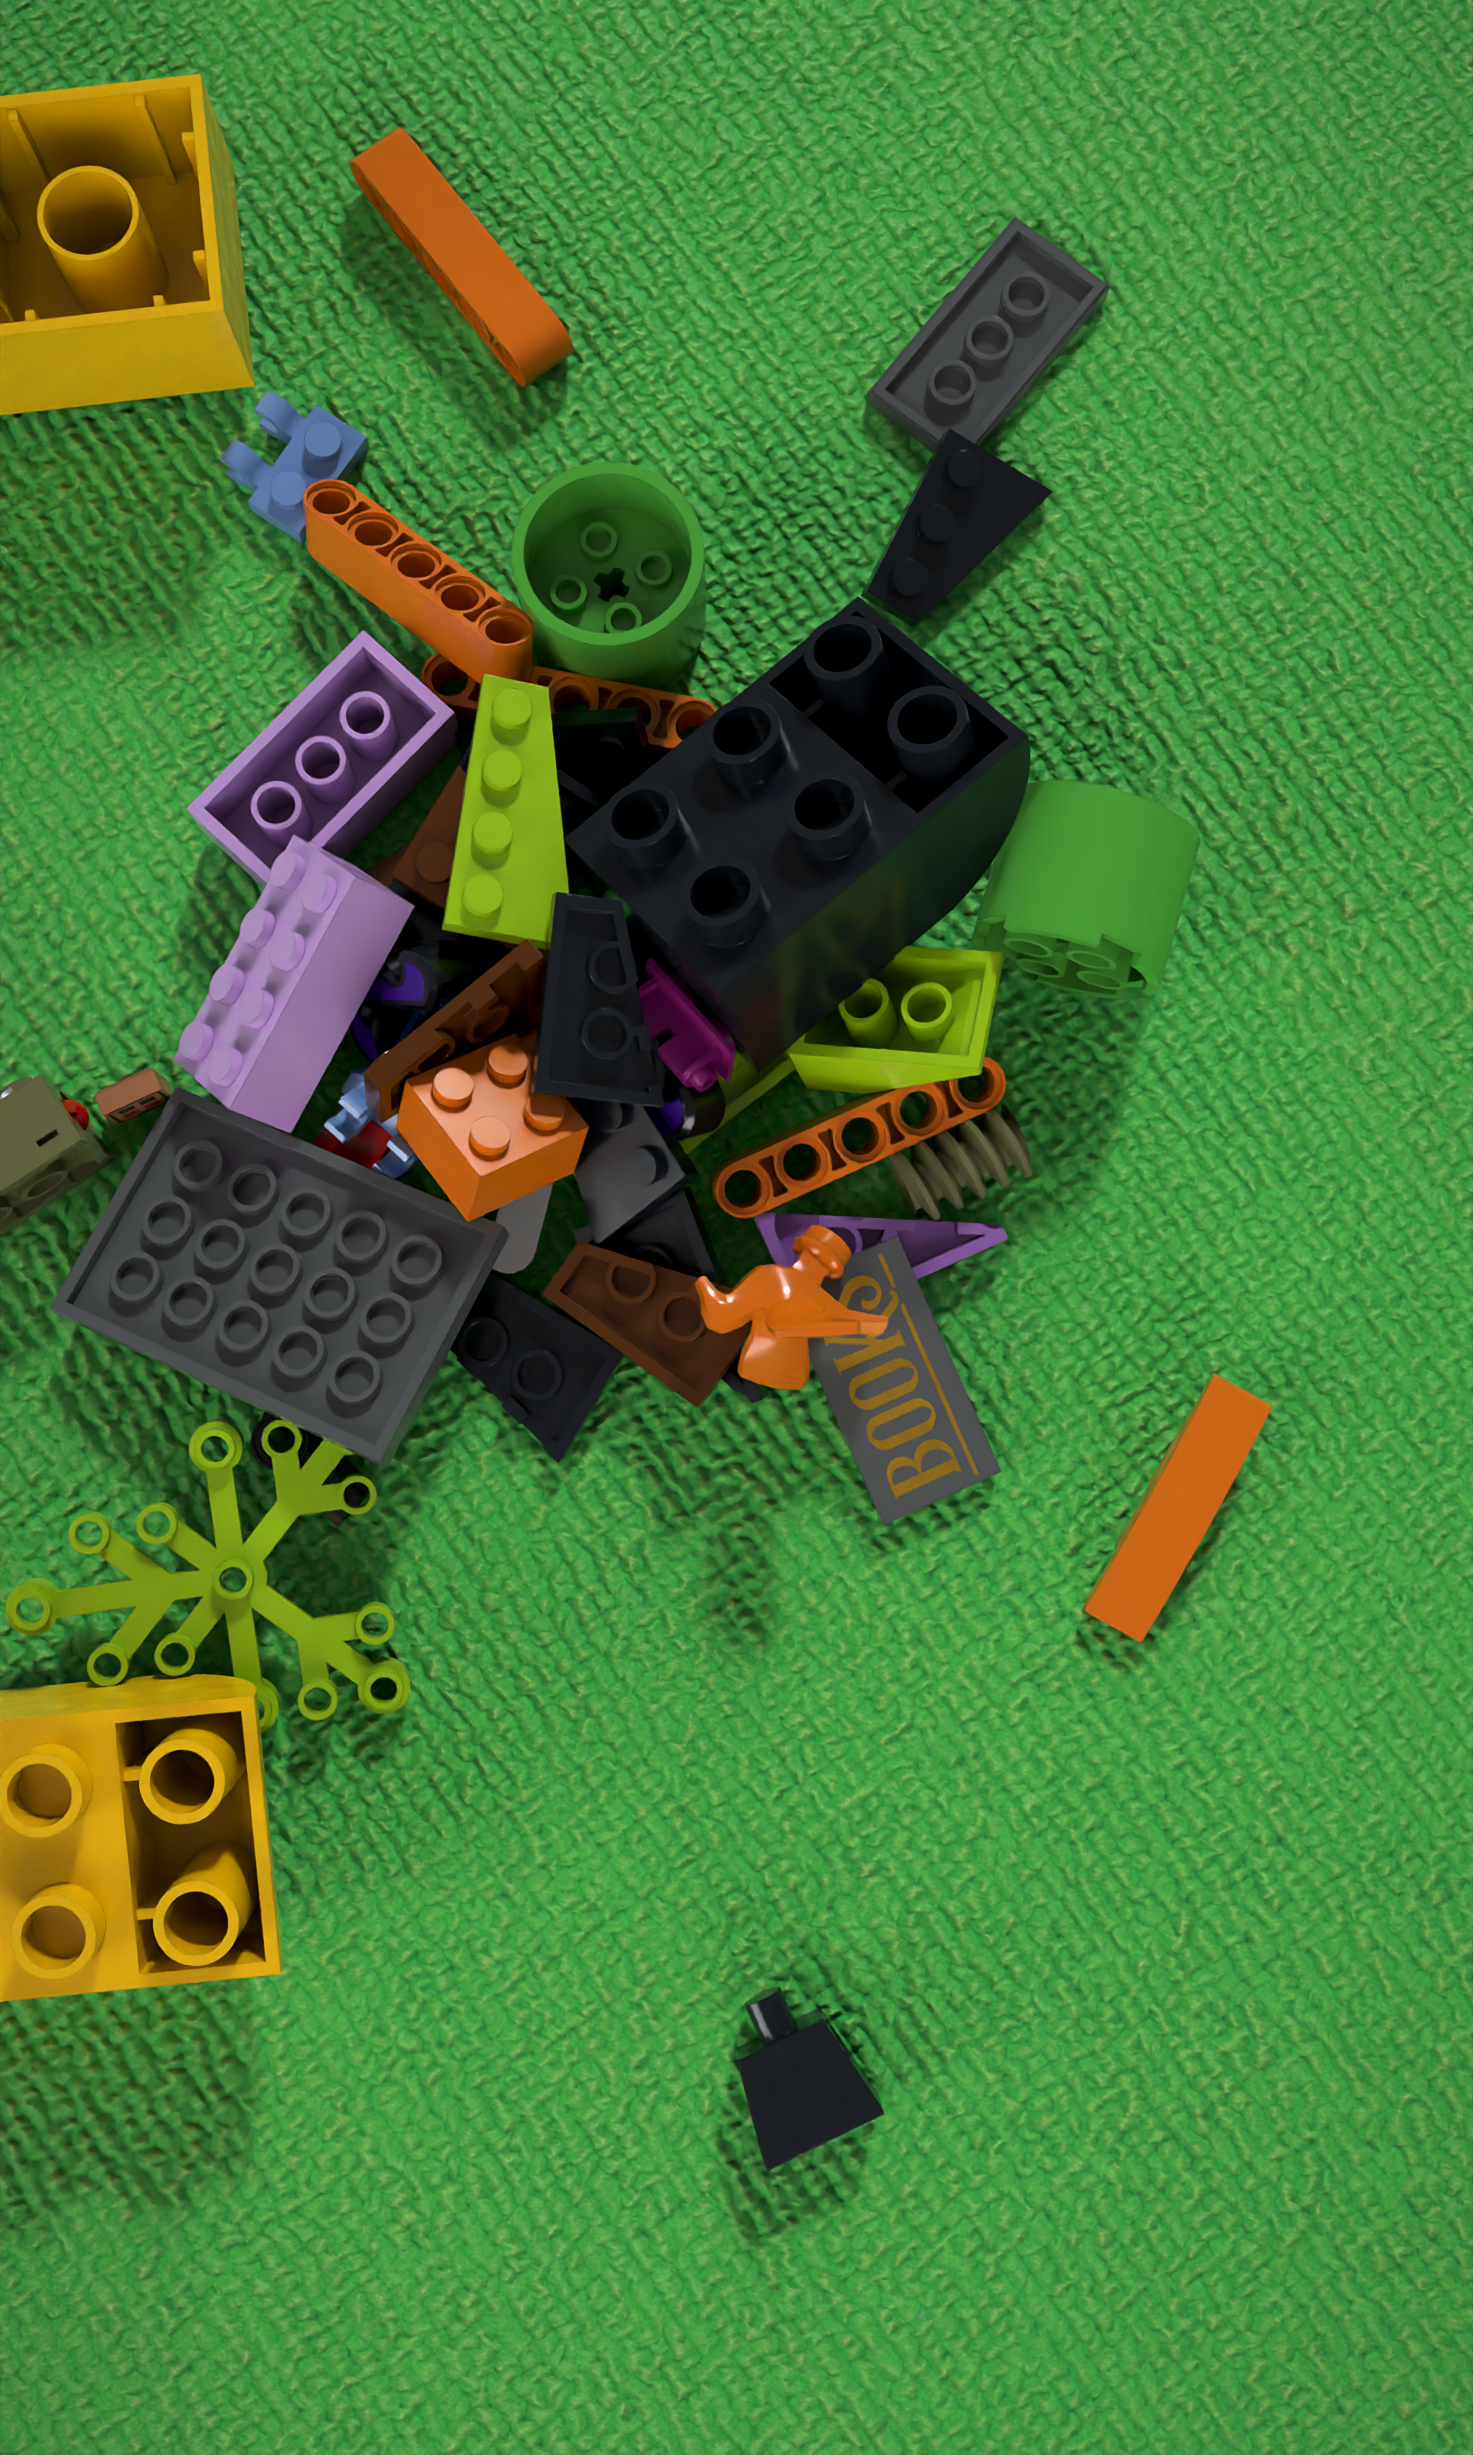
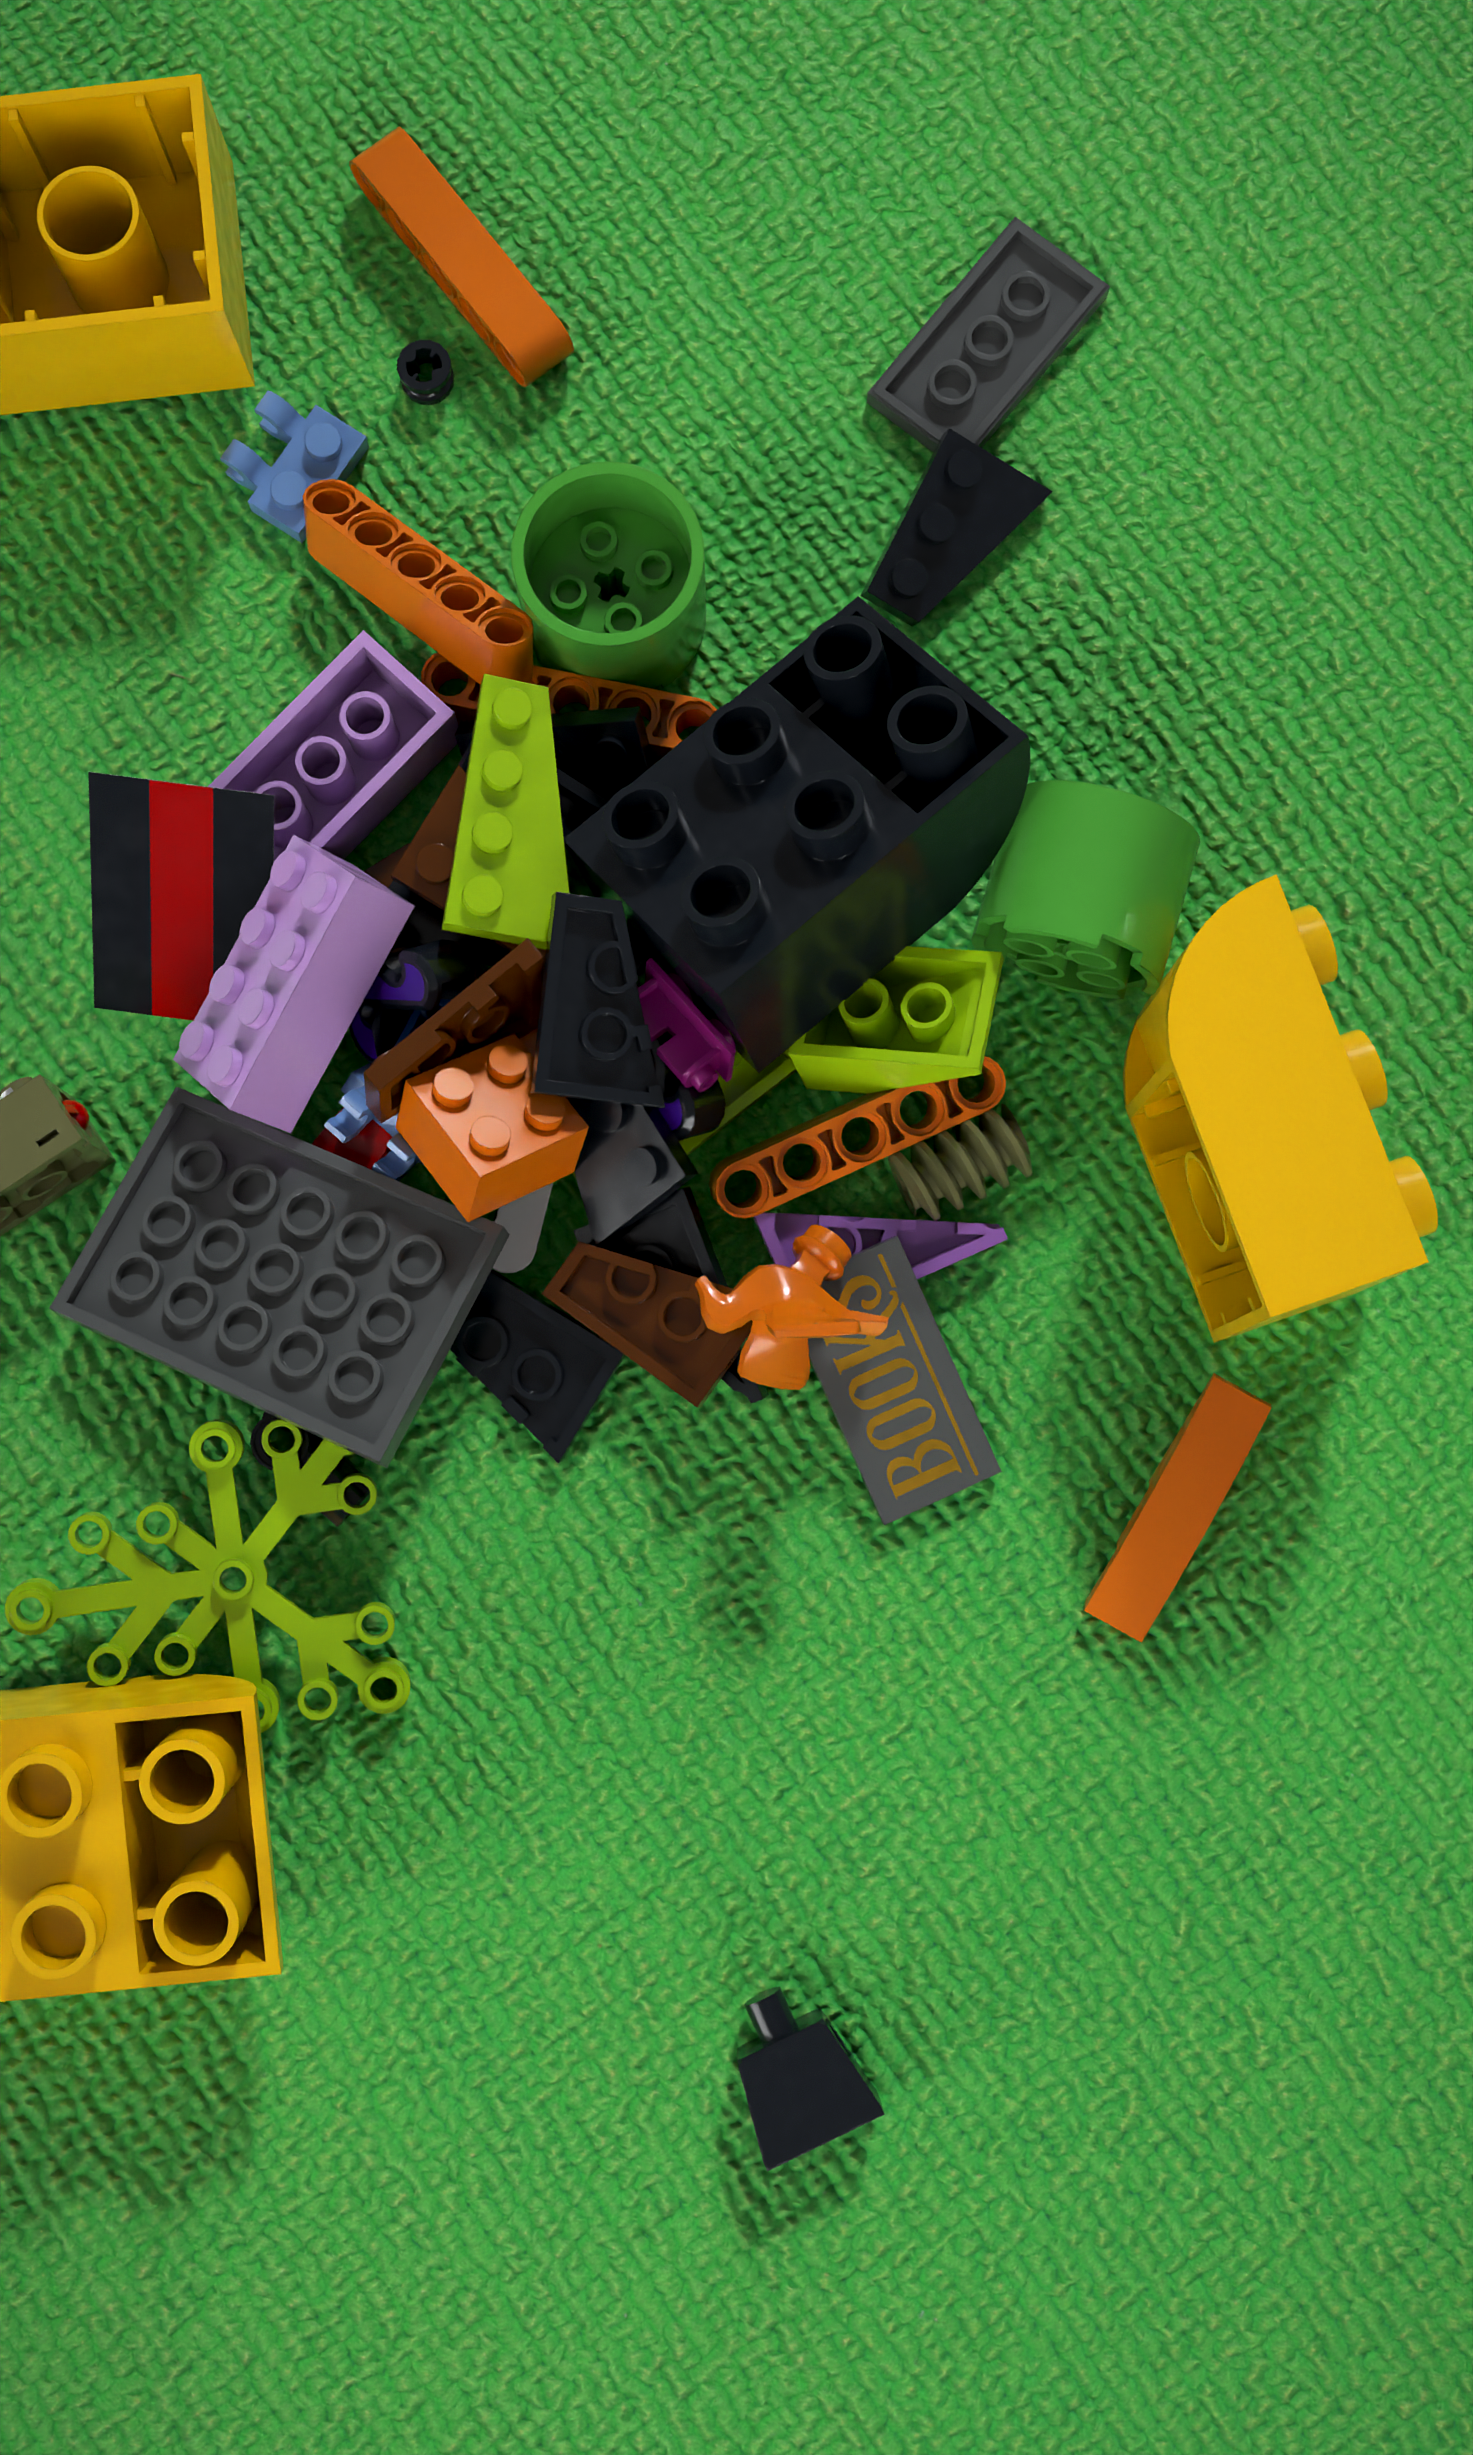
nougat tile [94,1068,173,1125] -> none
none -> black sticker [88,772,274,1021]
none -> black bush [397,340,454,405]
none -> yellow brick [1123,874,1438,1343]

